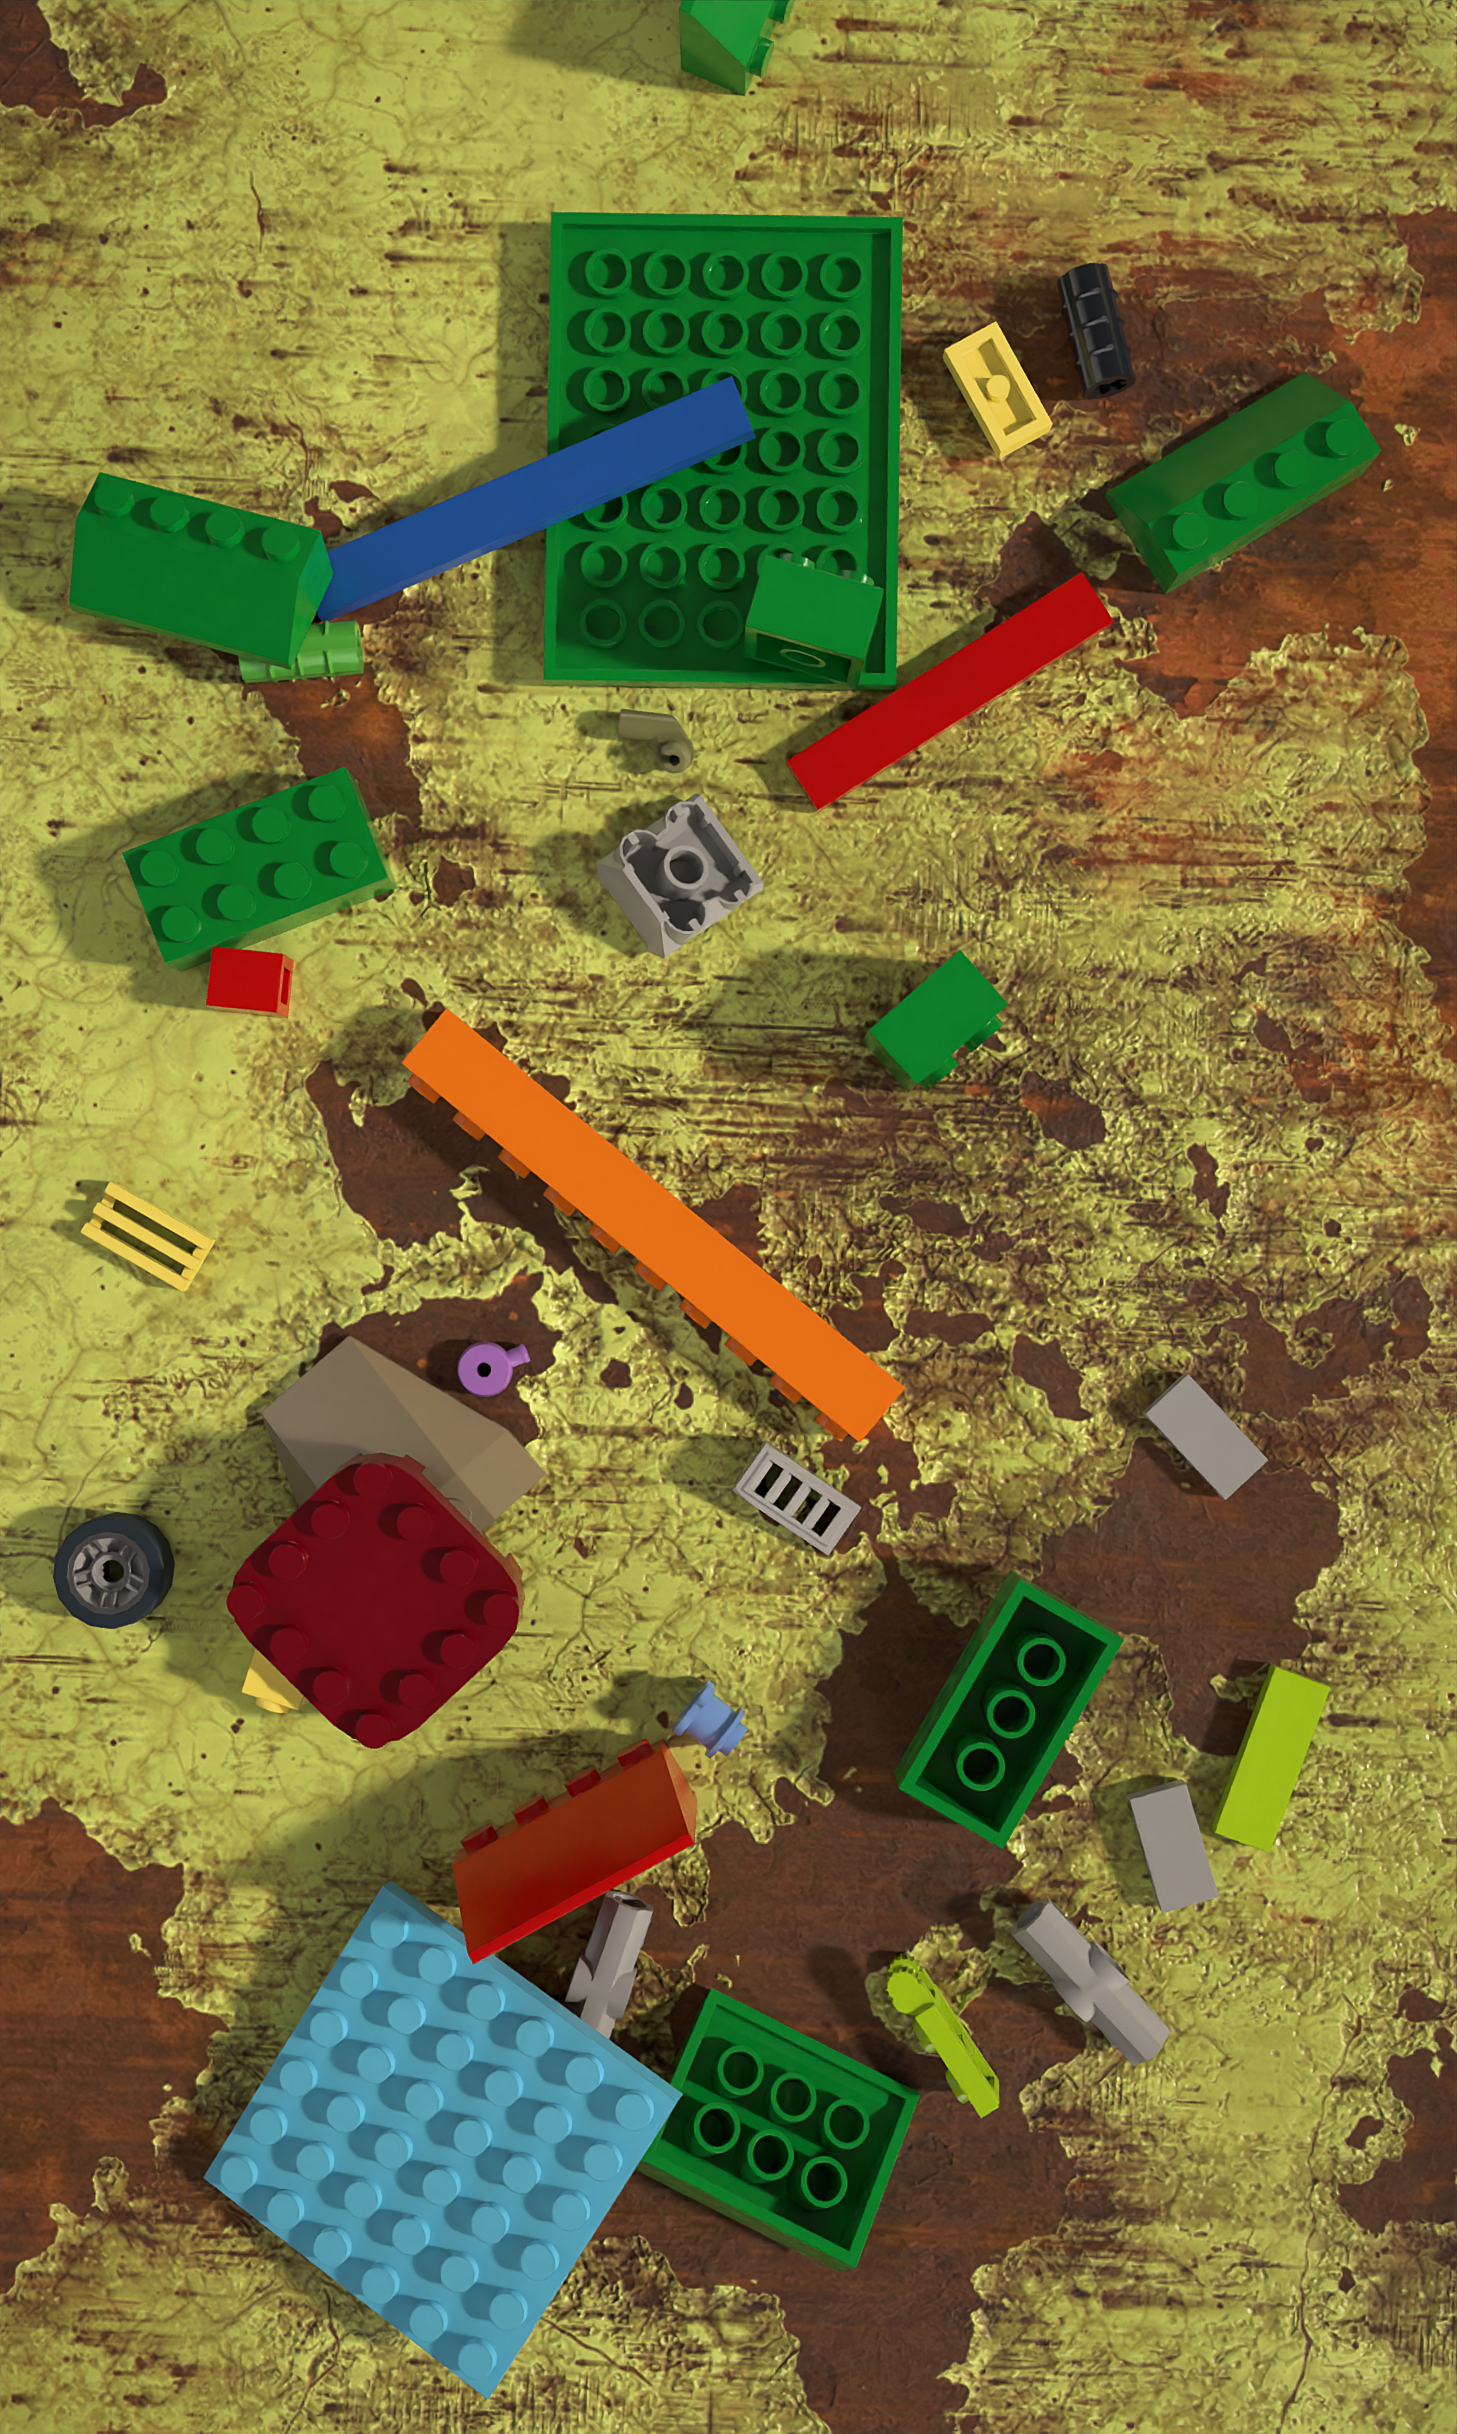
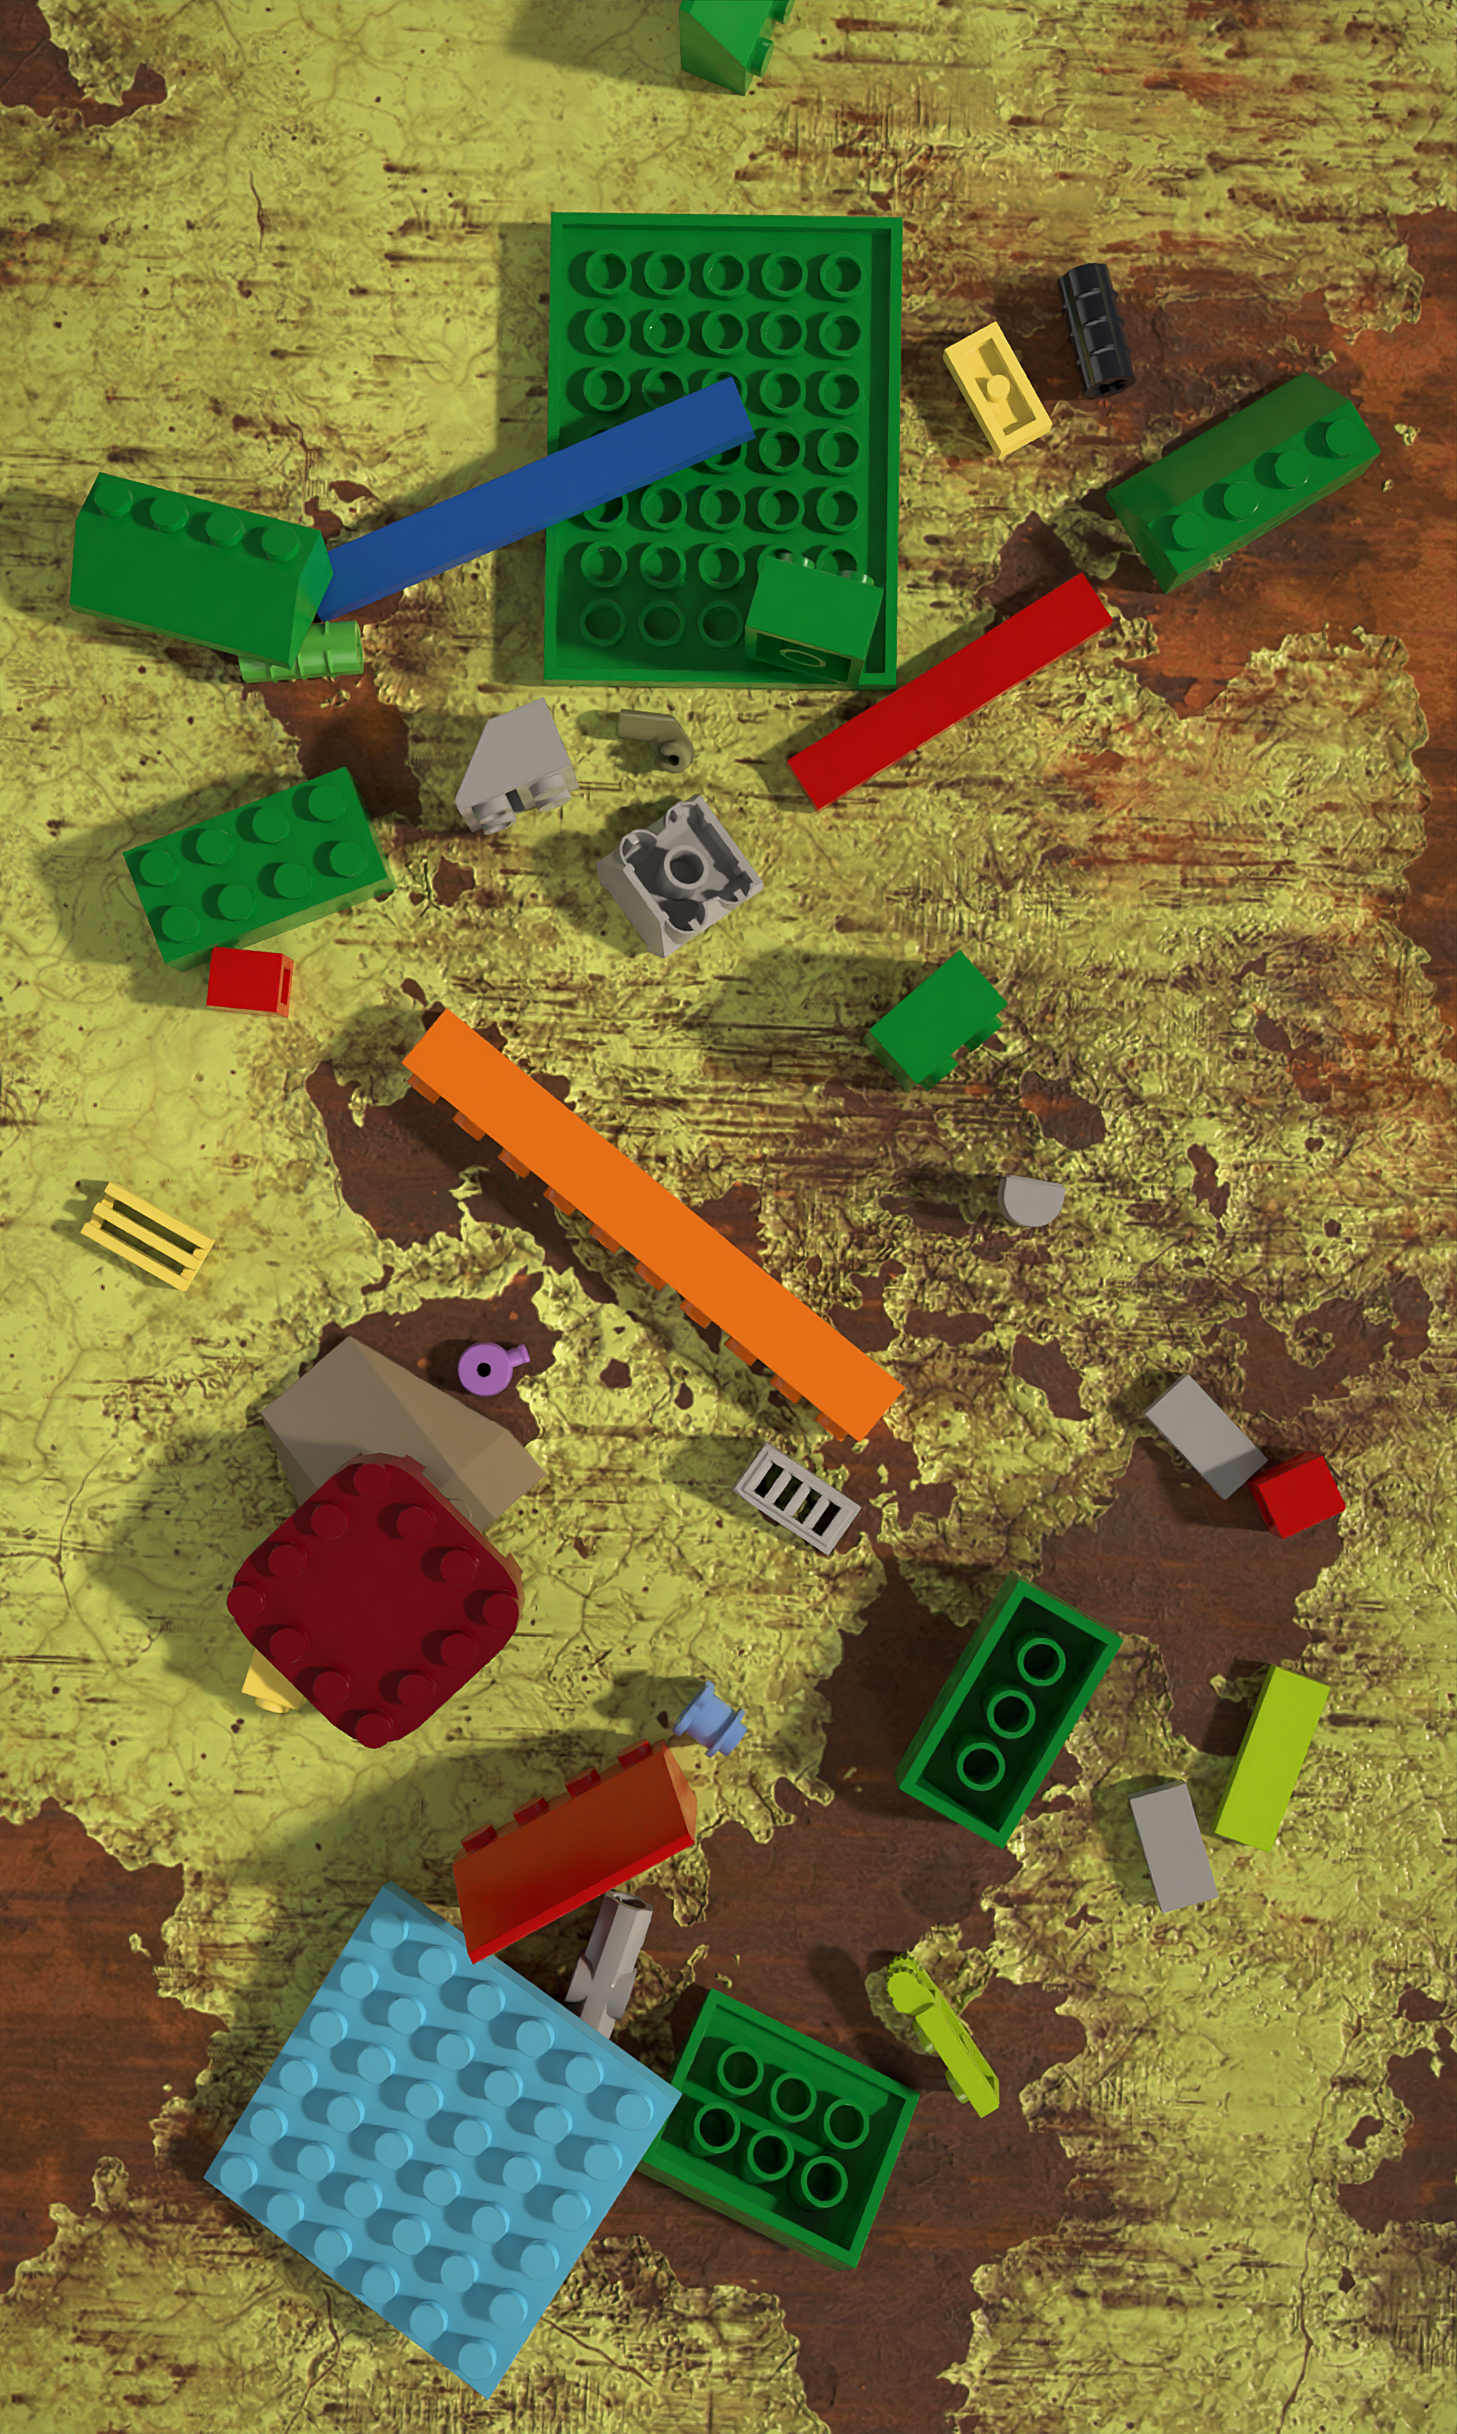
wheel [53,1512,175,1629] -> none
light grey piece [1011,1896,1171,2067] -> none
none -> light grey slope [455,697,579,834]
none -> light grey brick [997,1175,1066,1227]
none -> red panel [1246,1451,1346,1539]

